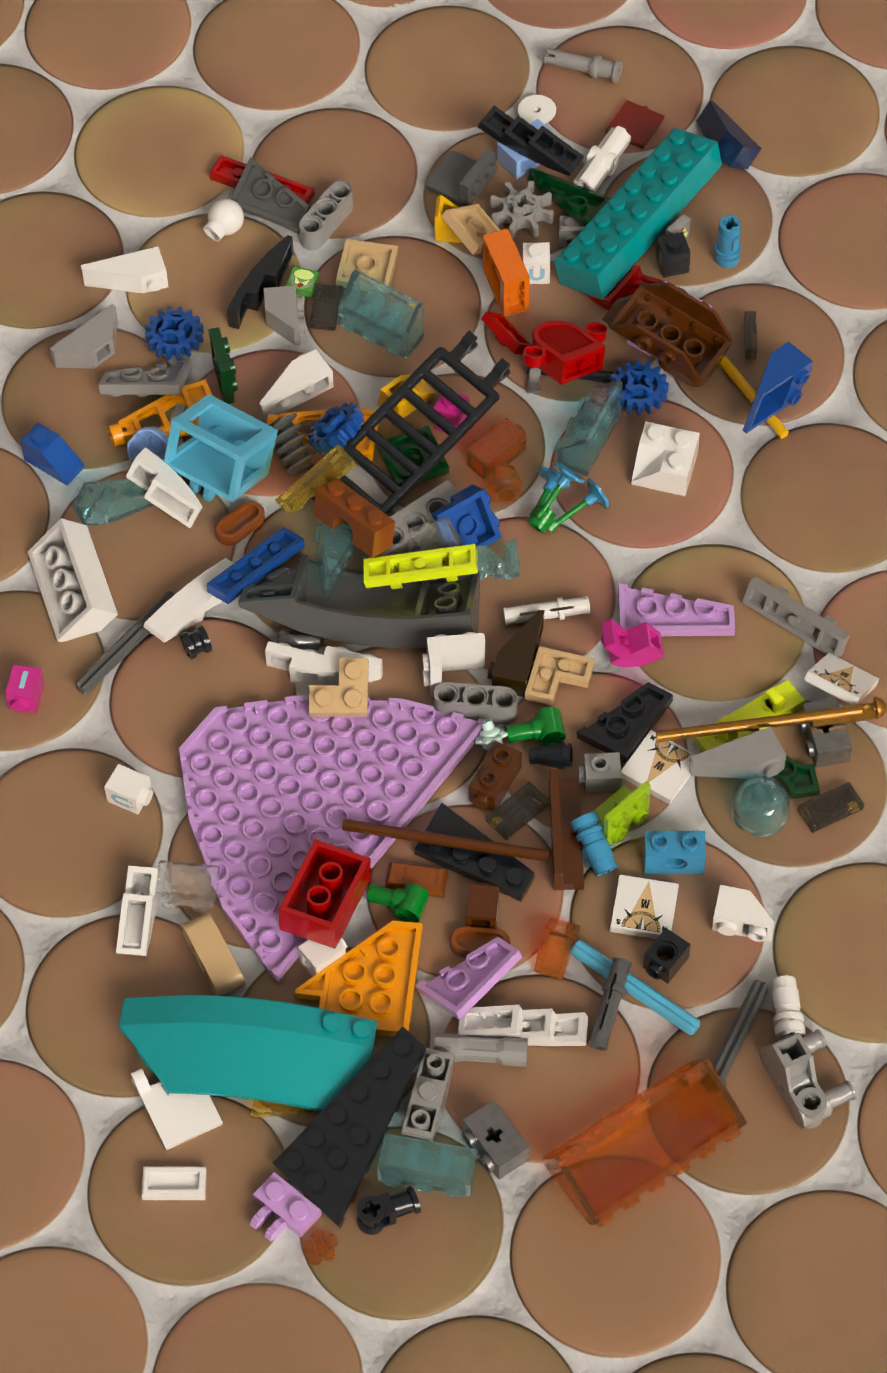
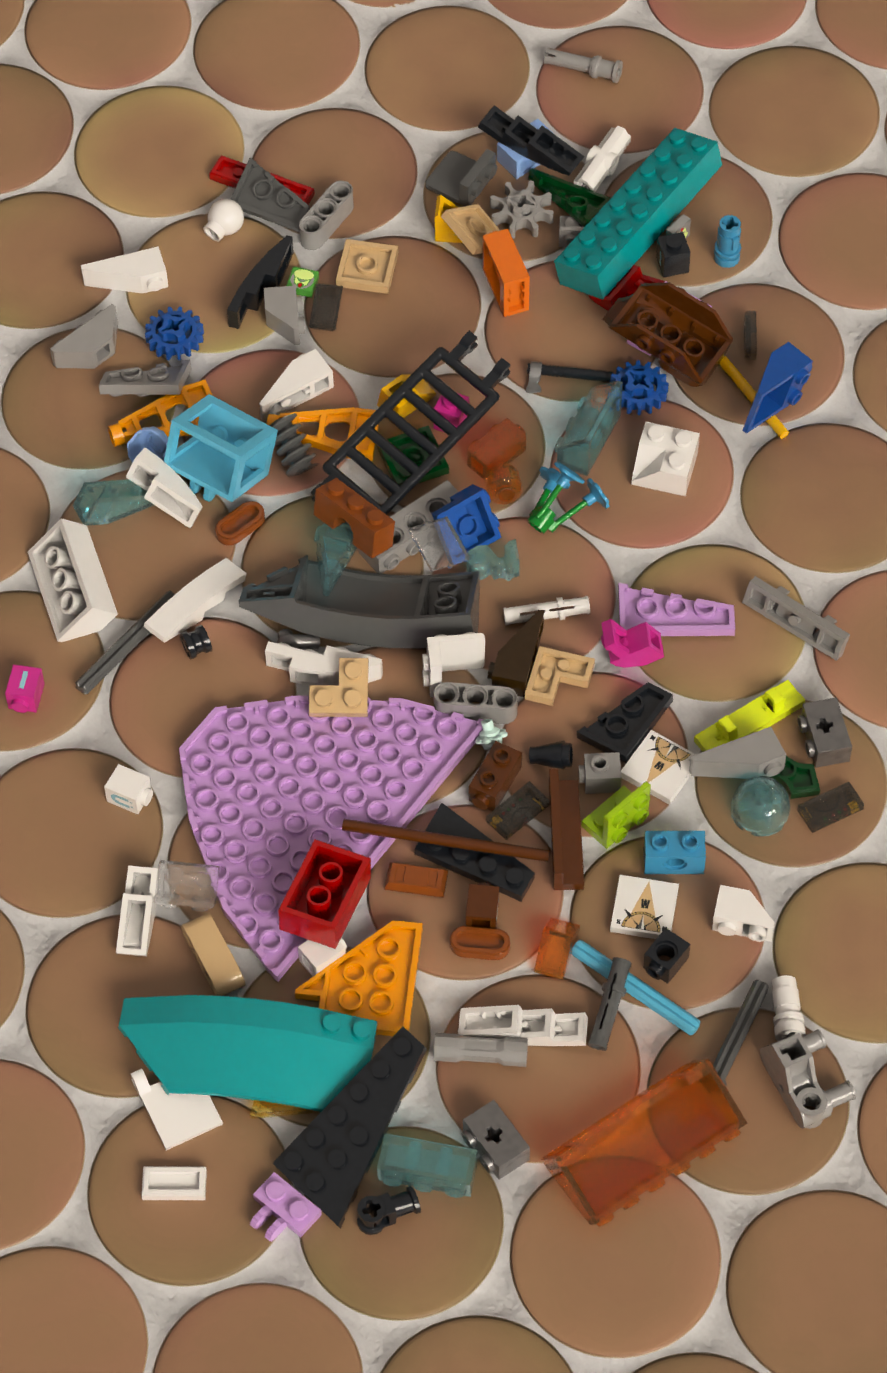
blue slope [20,422,84,486] -> none
blue plate [207,527,305,604] -> none
dark green plate [208,327,238,404] -> none
clear yellow wing [275,444,359,514] -> none
clear orange plant [302,1230,338,1265] -> none
blue gear [308,402,364,454] -> none
clear light blue slope [338,270,424,359] -> none
neon yellow hinge [364,544,478,590] -> none
green pin [367,883,430,923] -> none
light grey slope [402,1048,455,1141] -> none
lavender wing [415,937,522,1020] -> none
red plate [481,312,532,355] -> none
green pin [506,707,566,745] -> none
white piece [518,95,556,124] -> none
red piece [522,321,607,385] -> none
white brick [523,242,550,284] -> none
dark azure axle [570,811,618,877] -> none
clear red piece [605,100,664,149] -> none
pearl gold bar [656,697,887,743] -> none
dark blue slope [696,100,762,169] -> none
white tile [804,653,879,705] -> none

